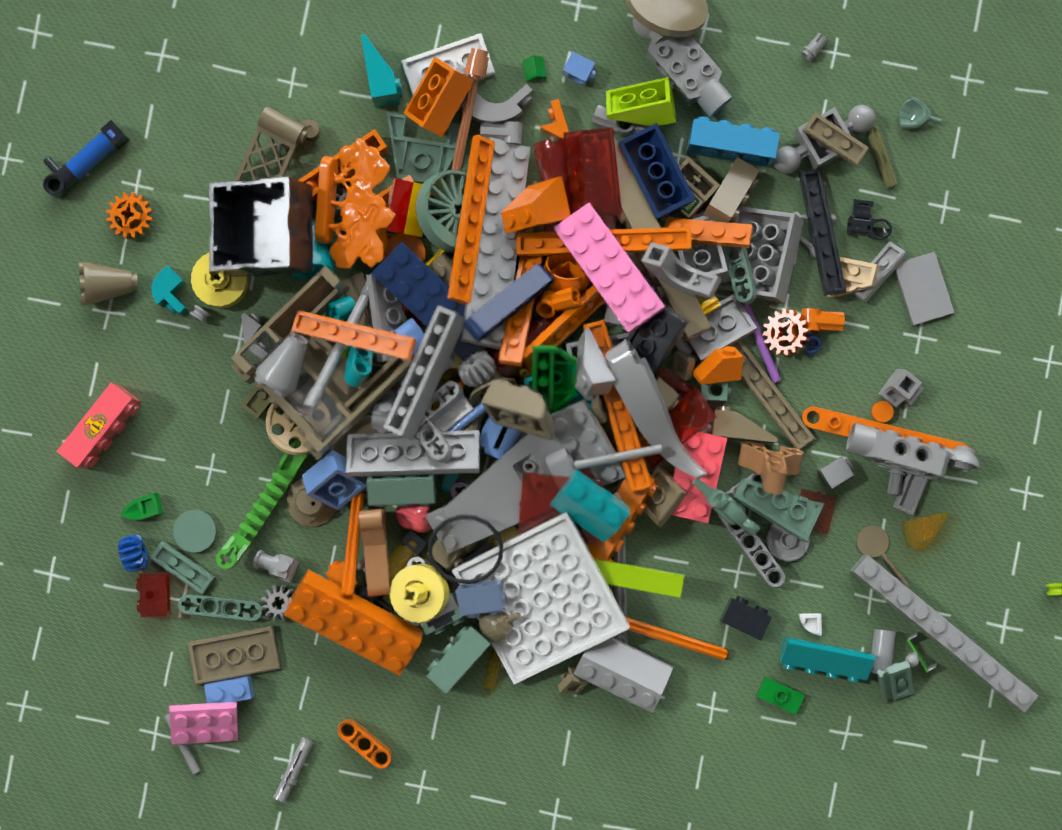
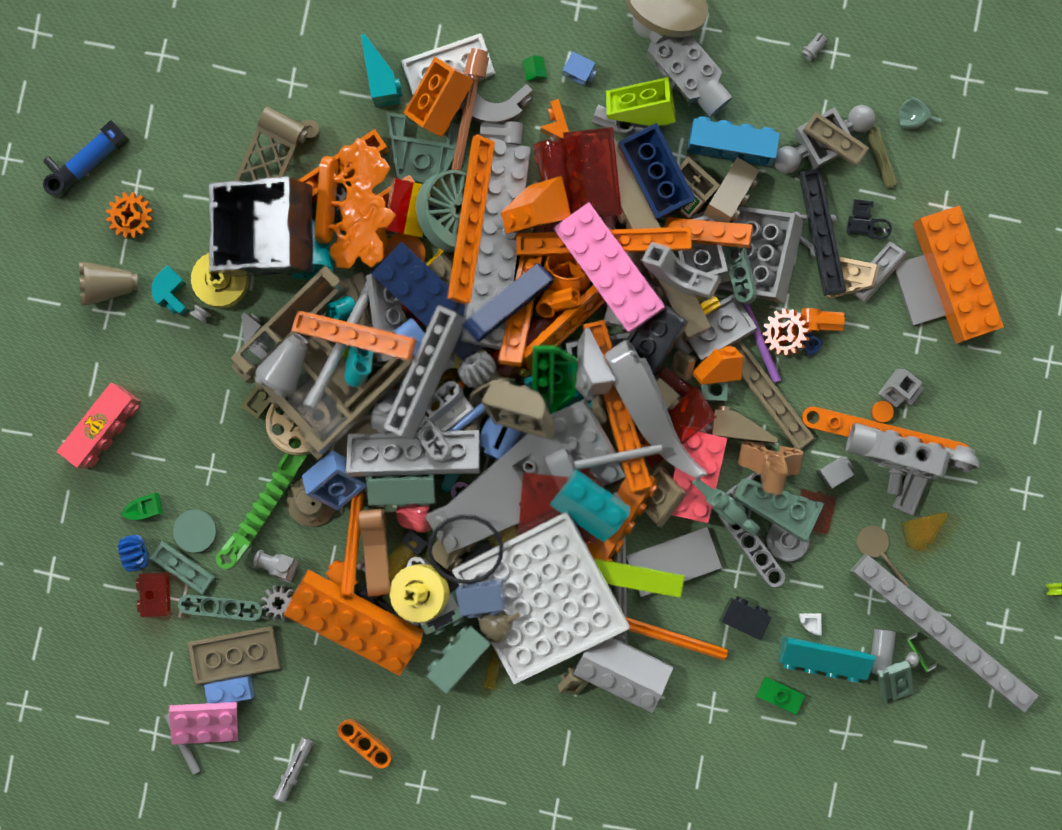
none -> light grey tile [626,527,722,597]
none -> orange brick [912,205,1004,344]

